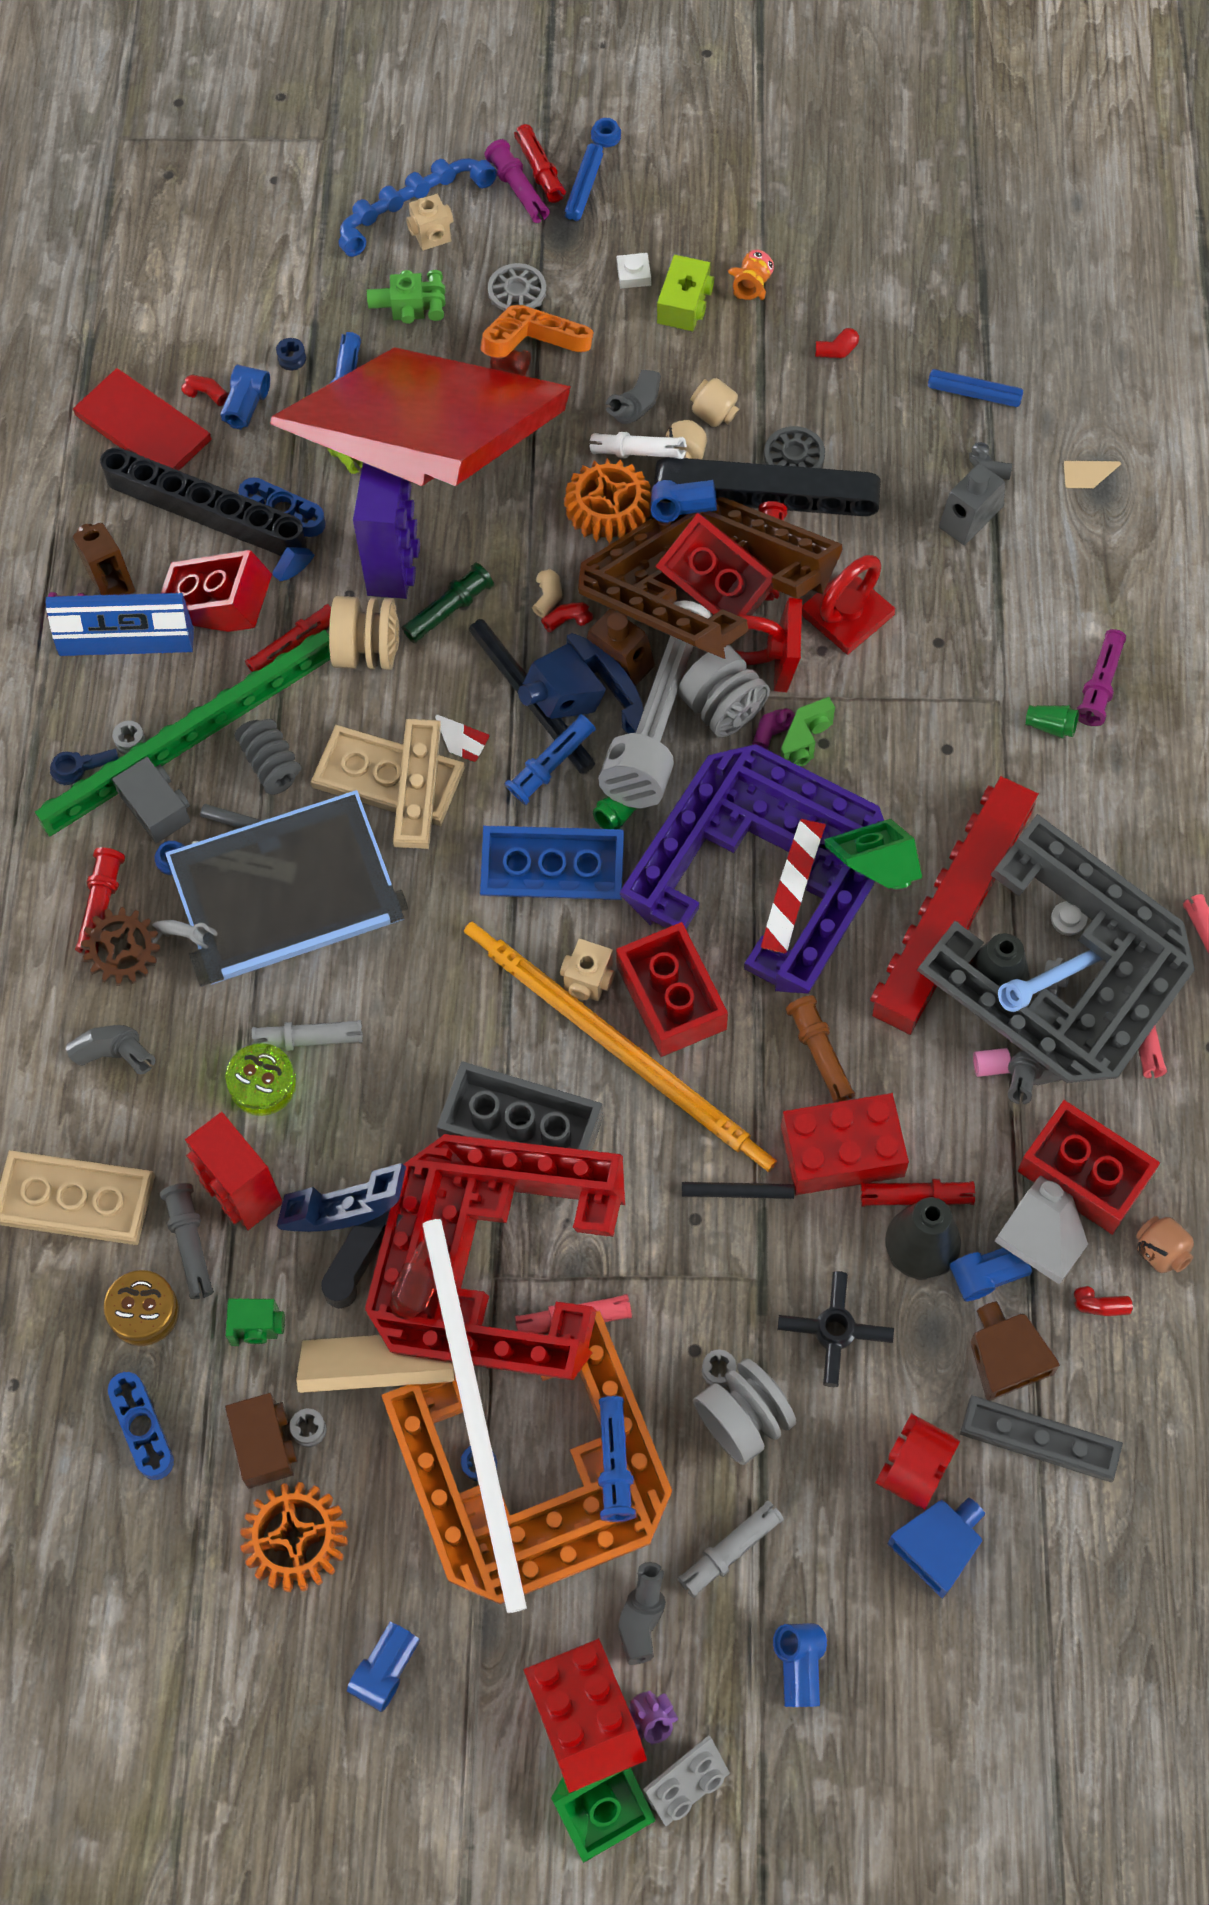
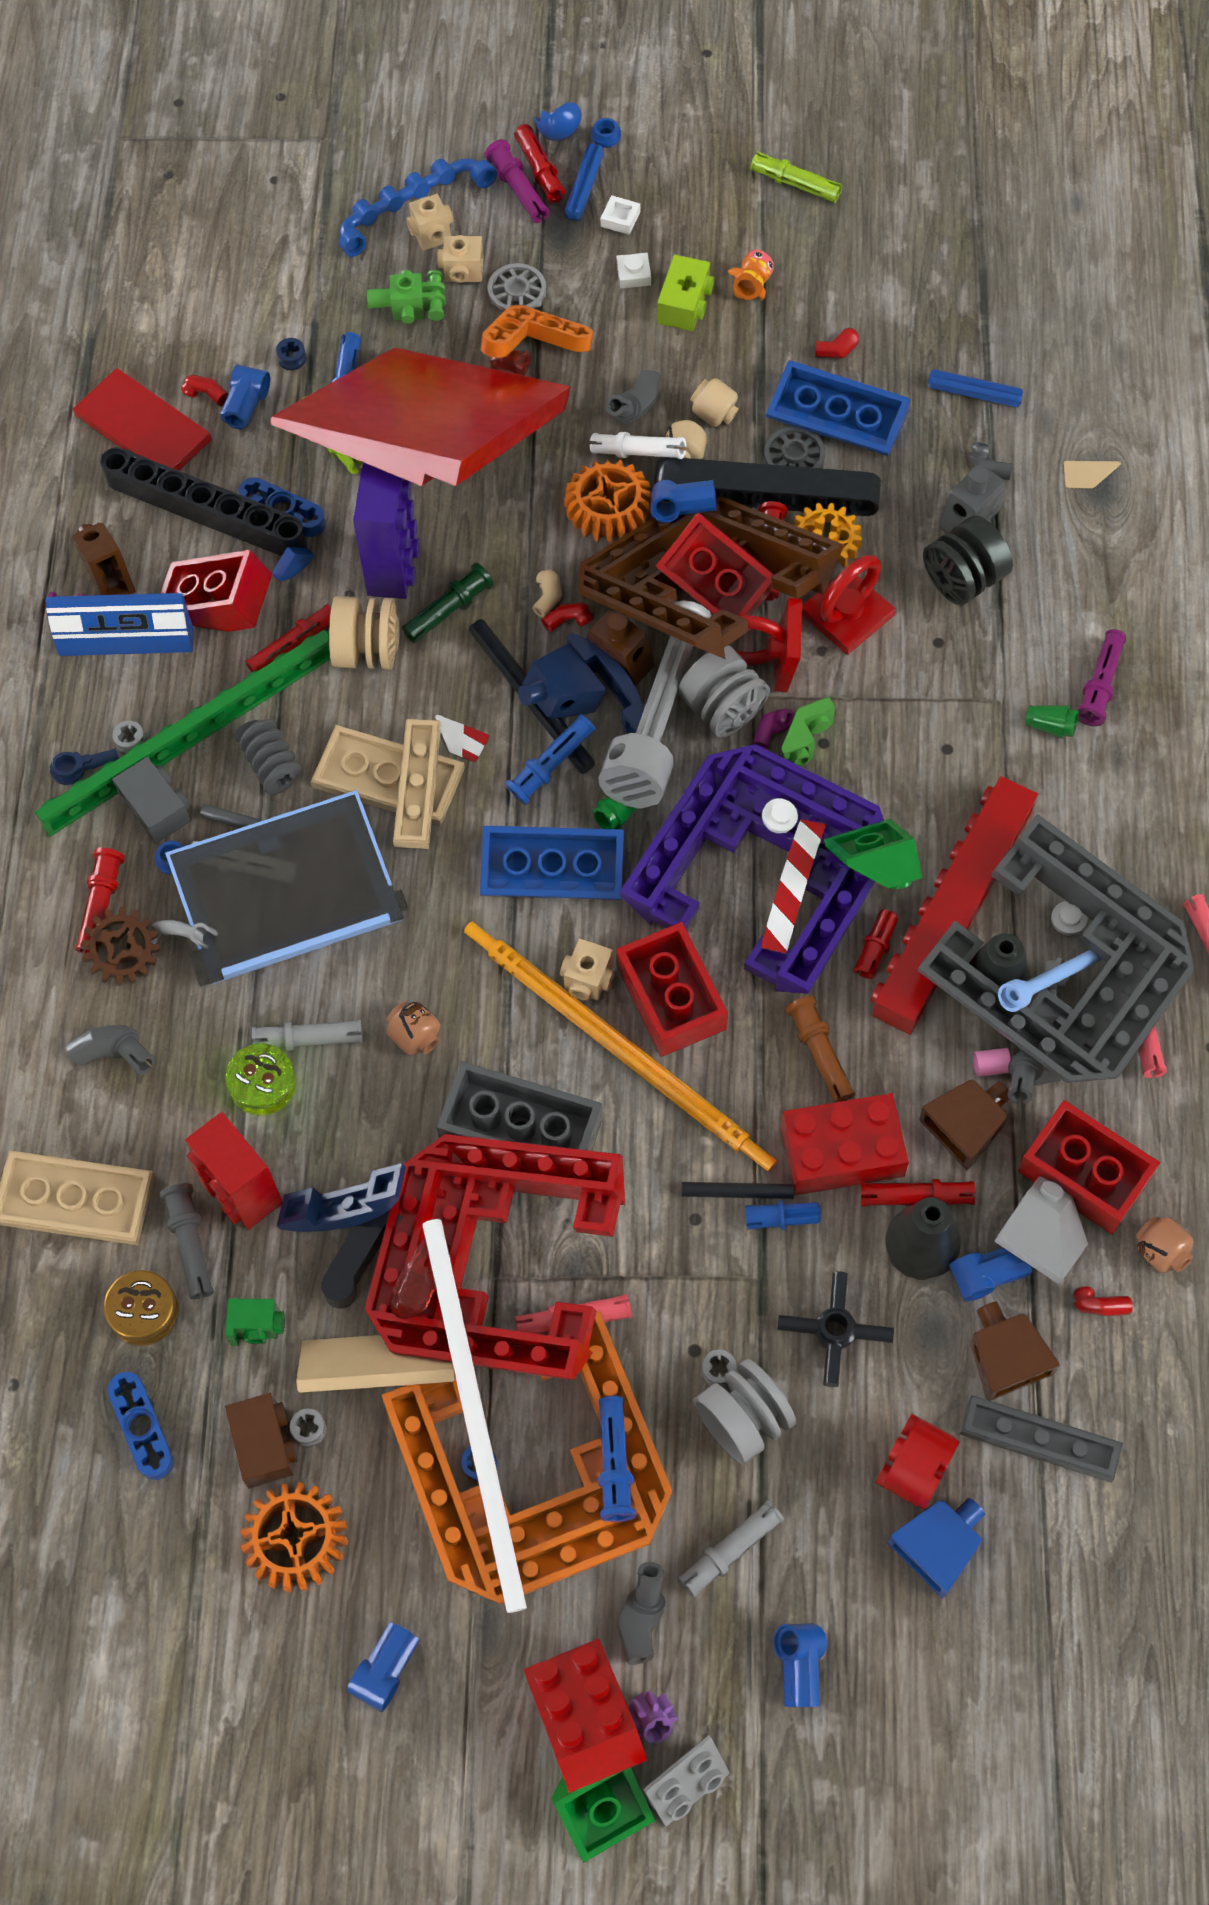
none -> nougat head [387,1002,441,1055]
none -> tan brick [437,235,484,283]
none -> blue hair [533,102,582,141]
none -> white plate [600,195,640,235]
none -> blue axle [745,1200,821,1230]
none -> lime pin [750,151,843,203]
none -> white plate [762,799,798,833]
none -> blue slope [766,360,910,456]
none -> light orange gear [794,503,862,571]
none -> red axle [853,909,898,979]
none -> reddish brown torso [919,1079,1010,1171]
none -> pearl dark grey wheel [923,515,1013,606]

